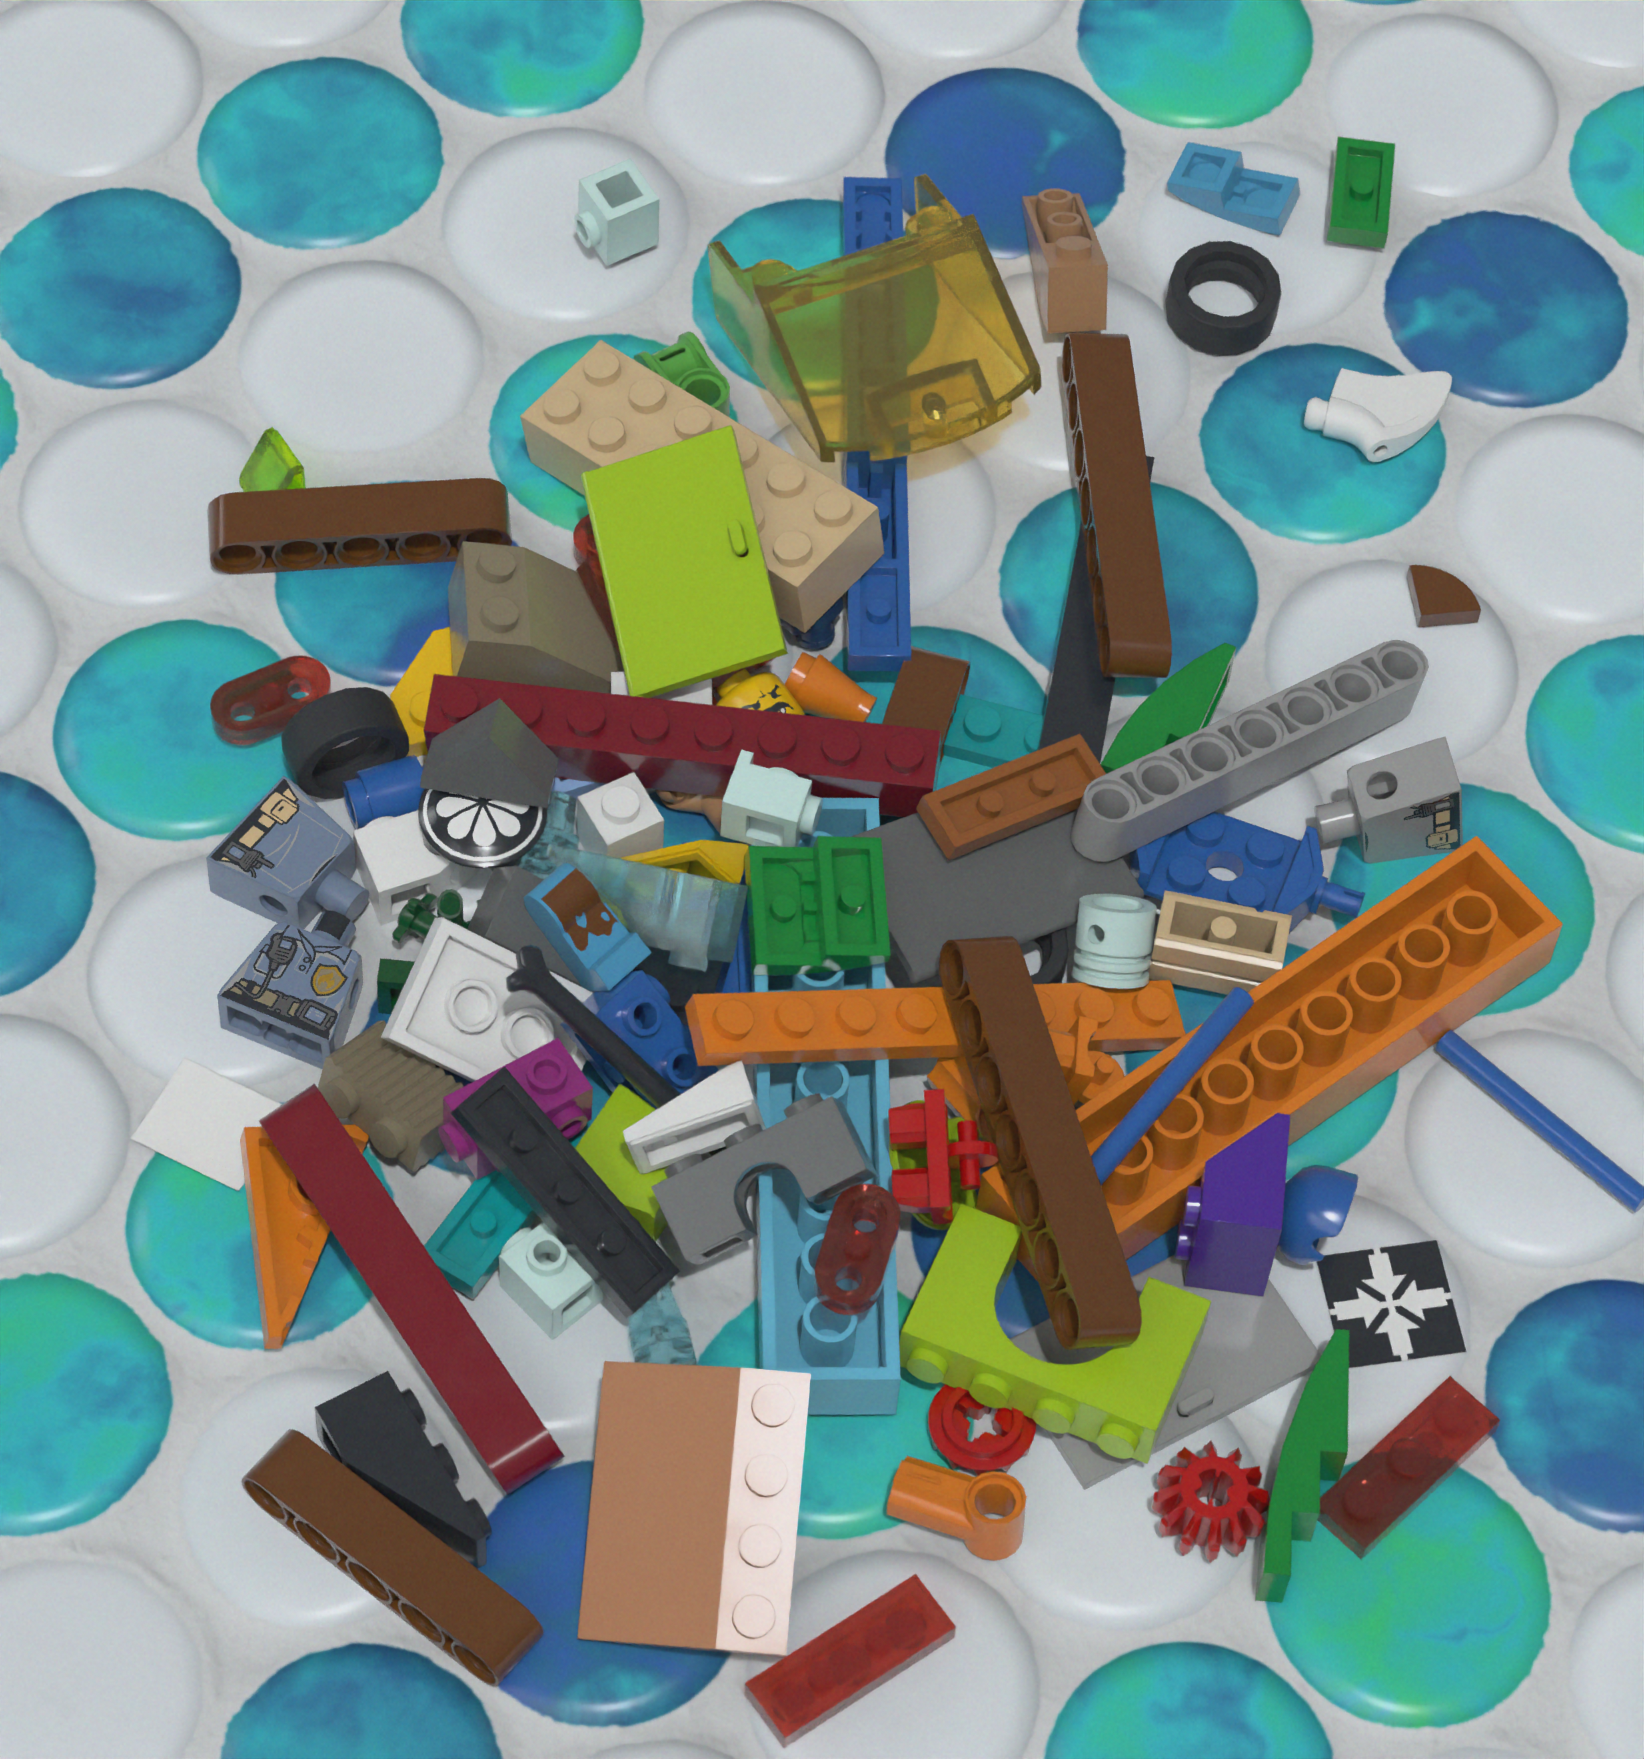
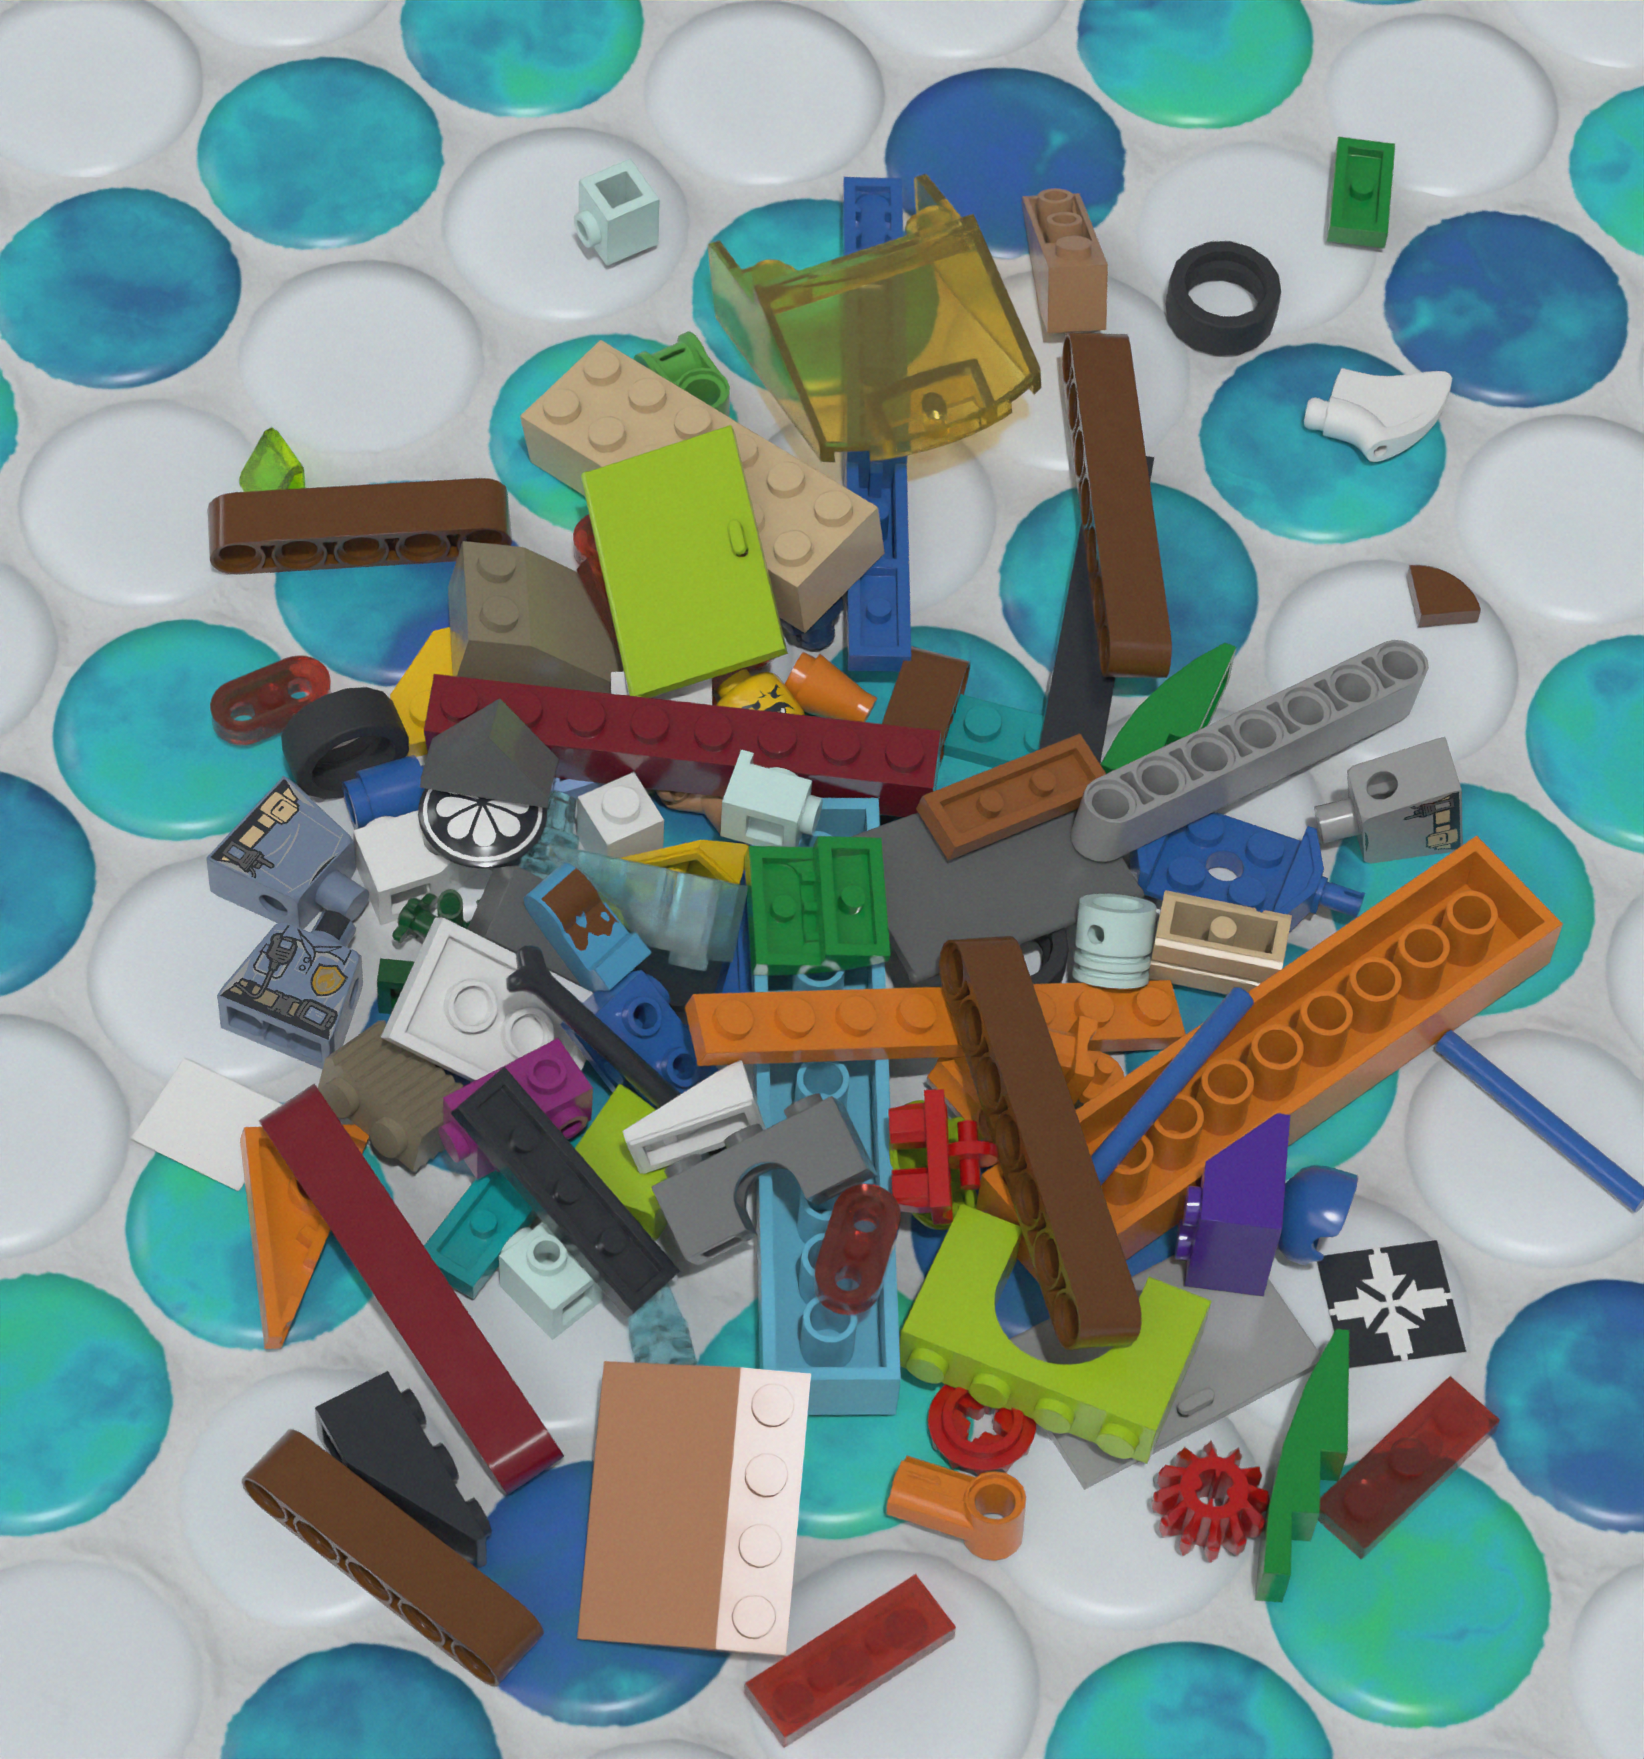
dark azure slope [1167,142,1300,235] -> none

